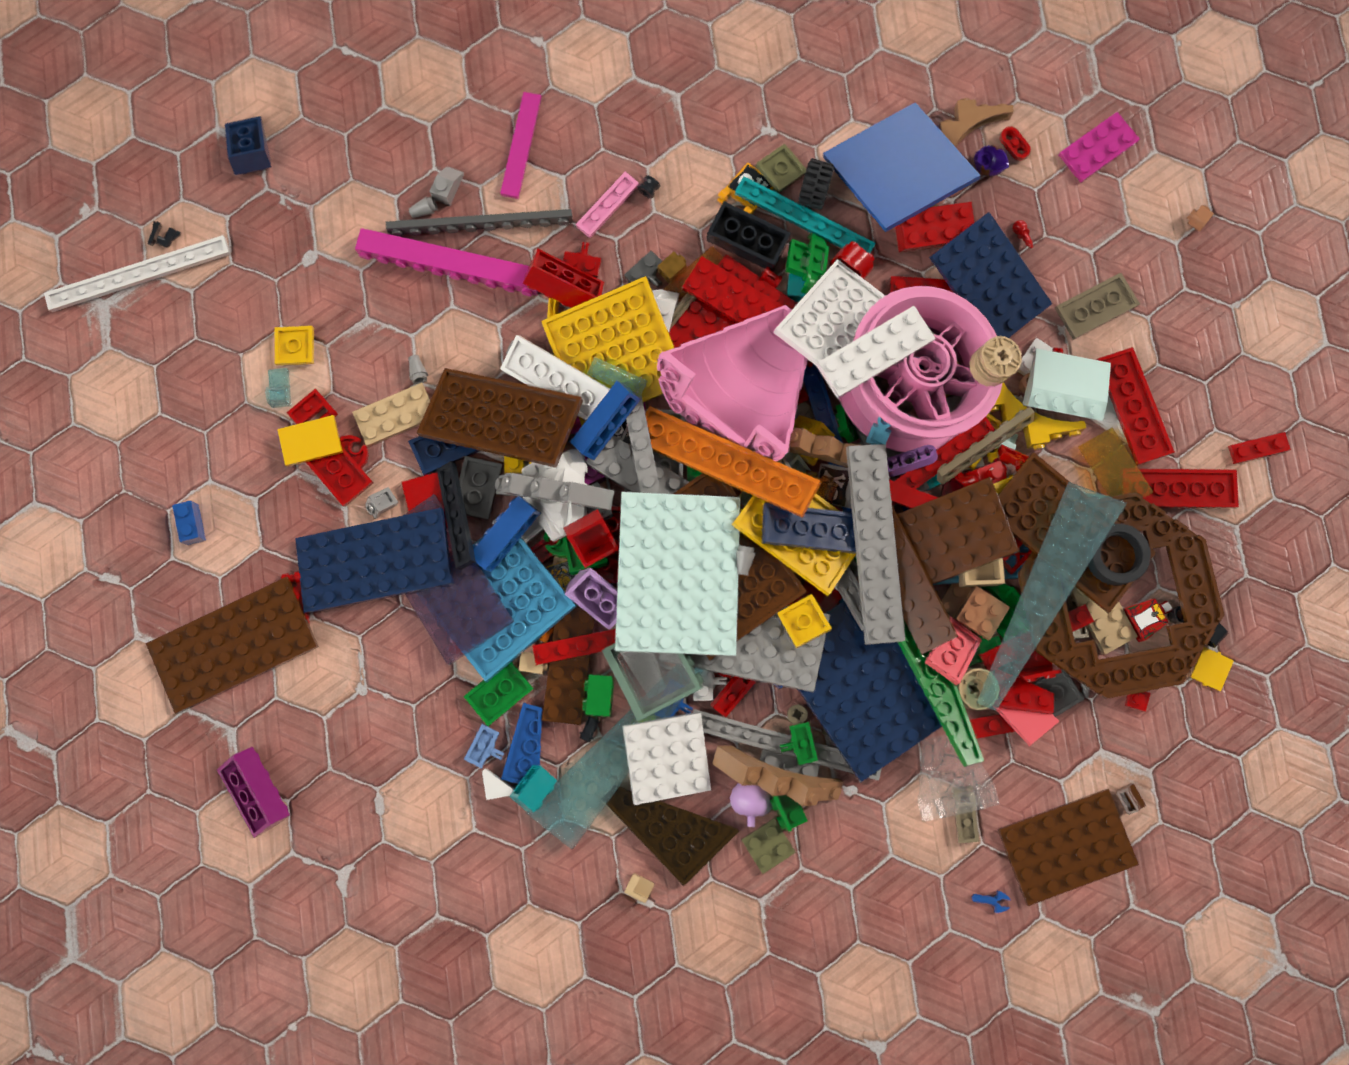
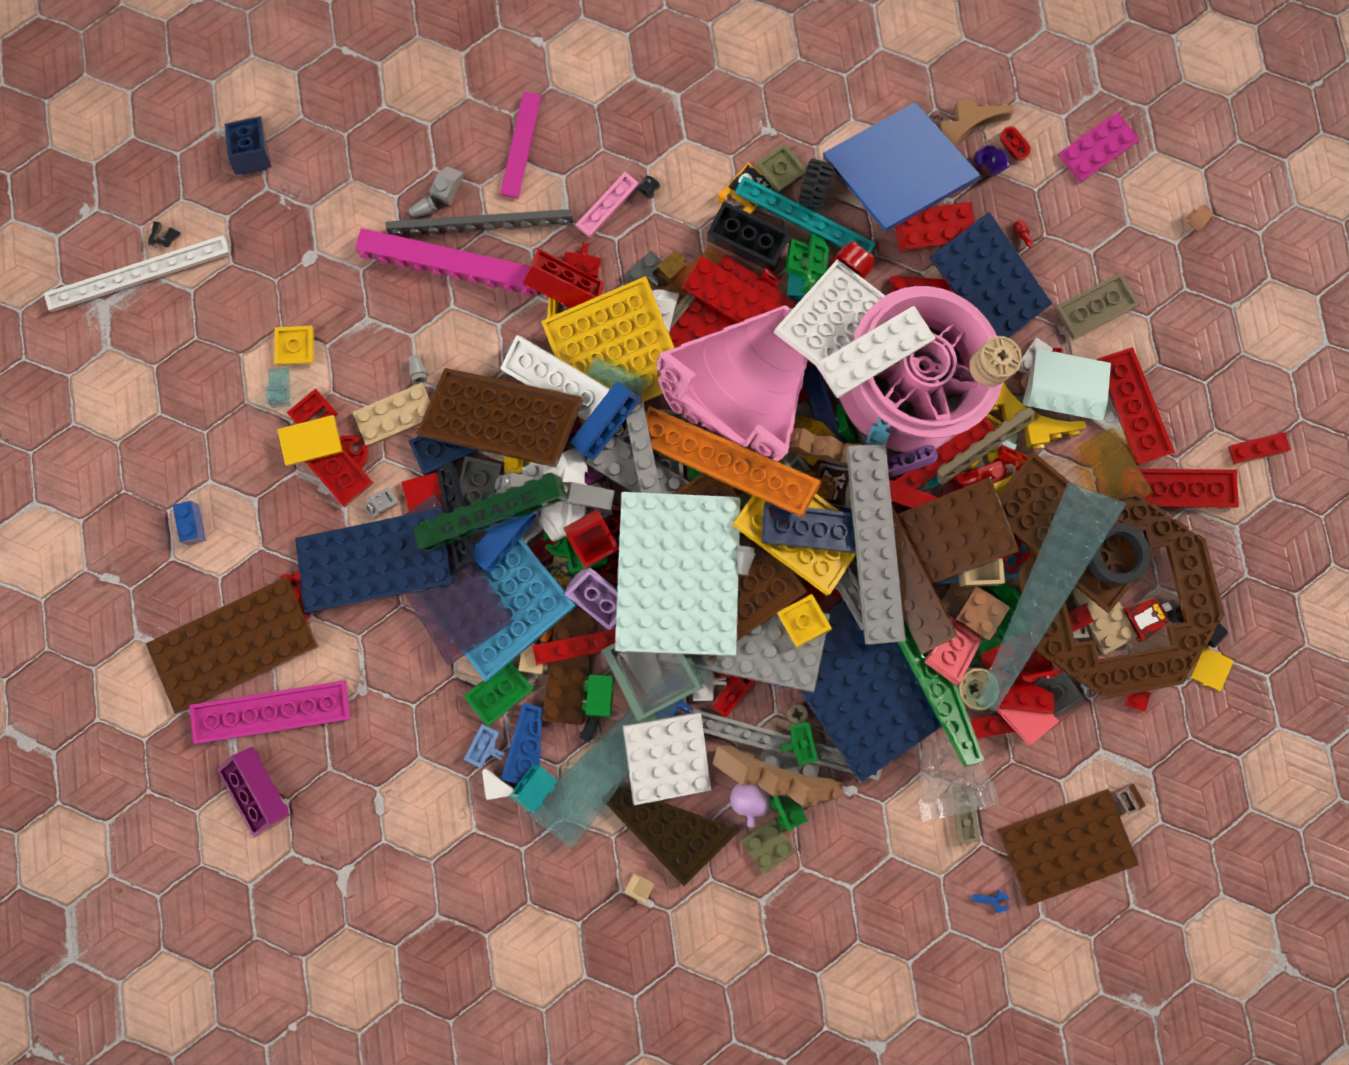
none -> dark pink plate [189,680,351,744]
none -> dark green brick [413,473,567,552]

